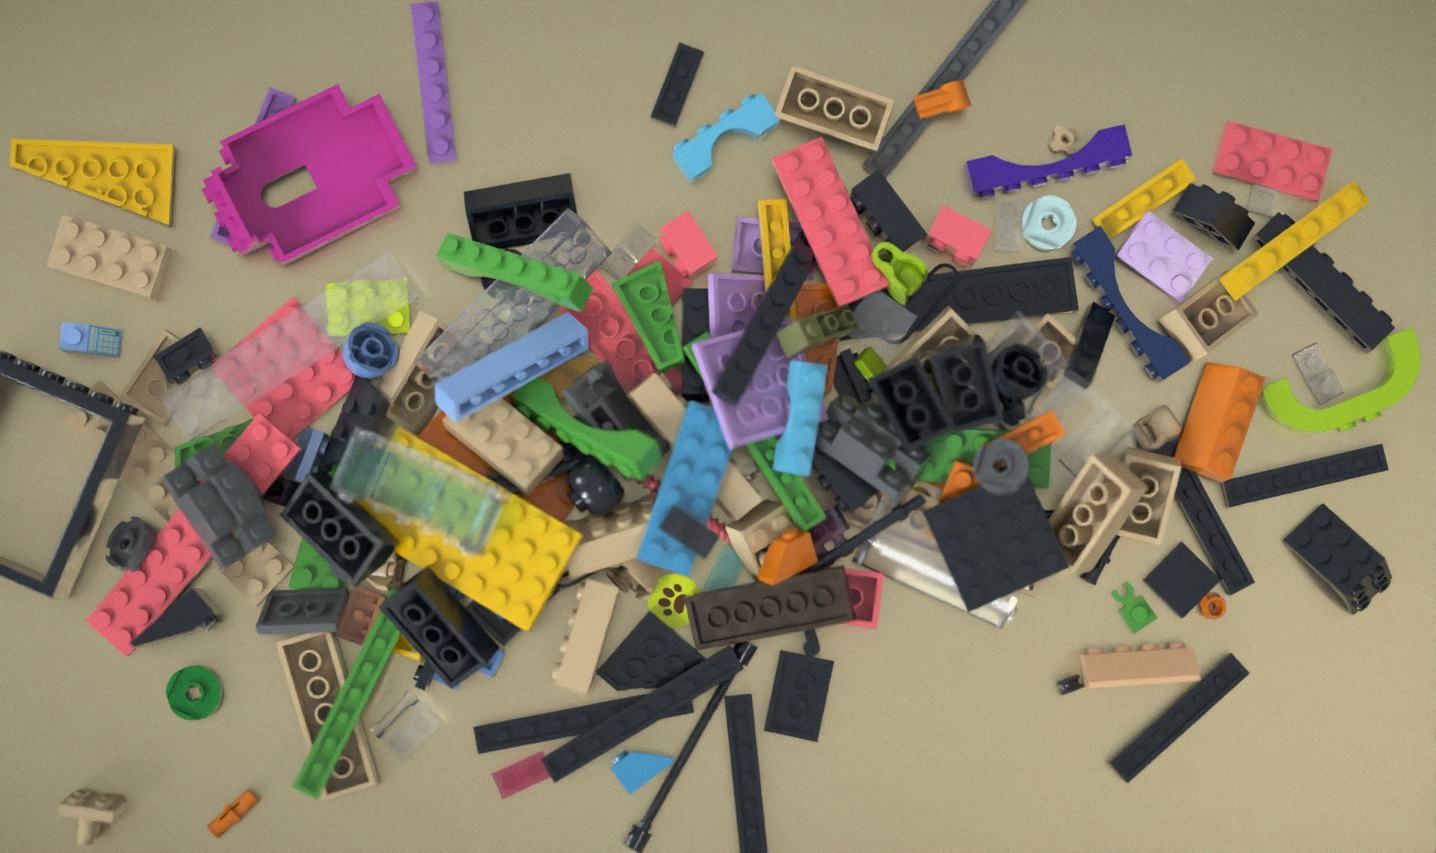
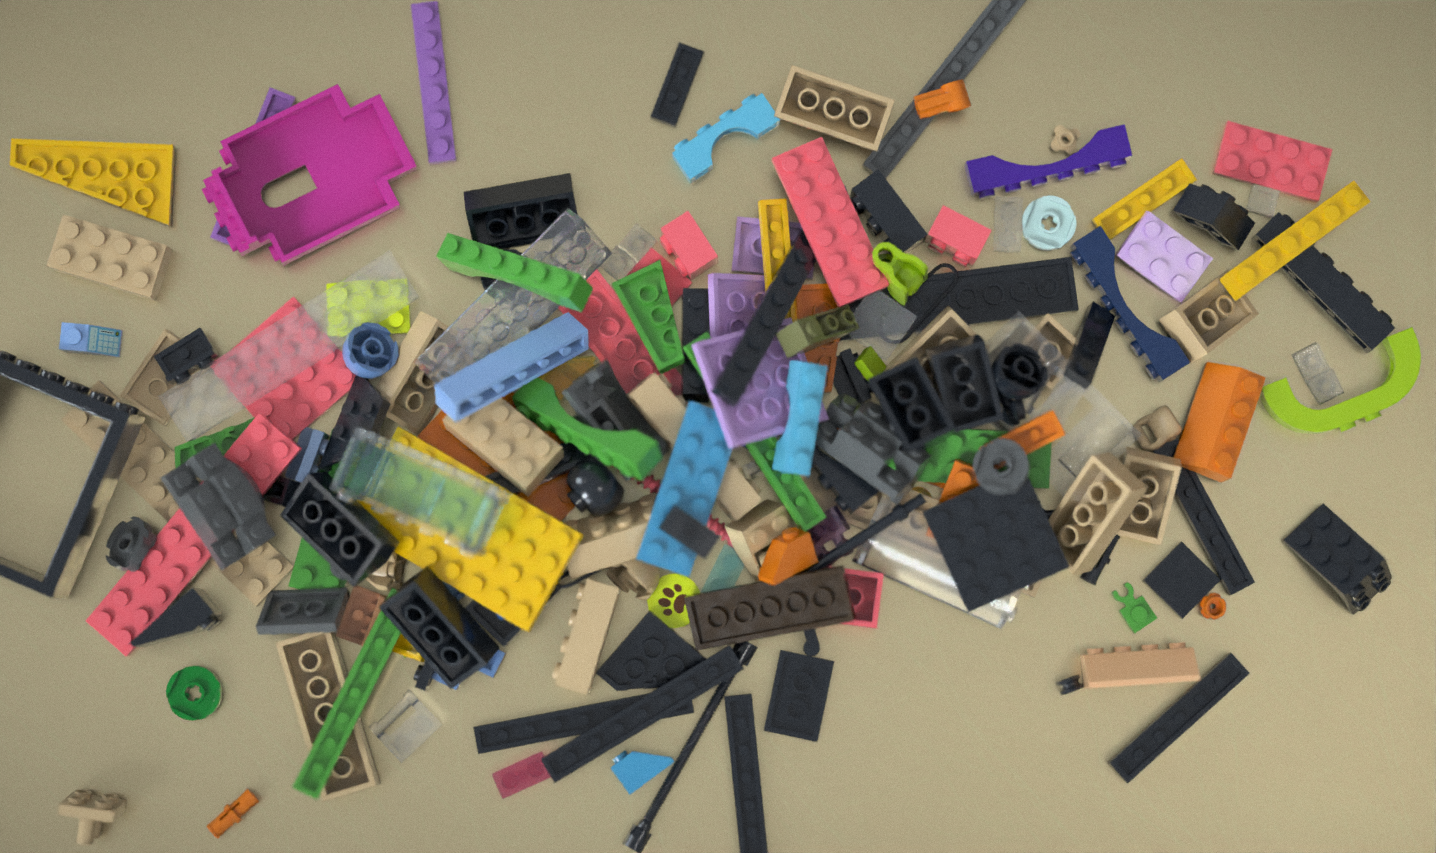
black plate [1222,444,1389,508] -> none

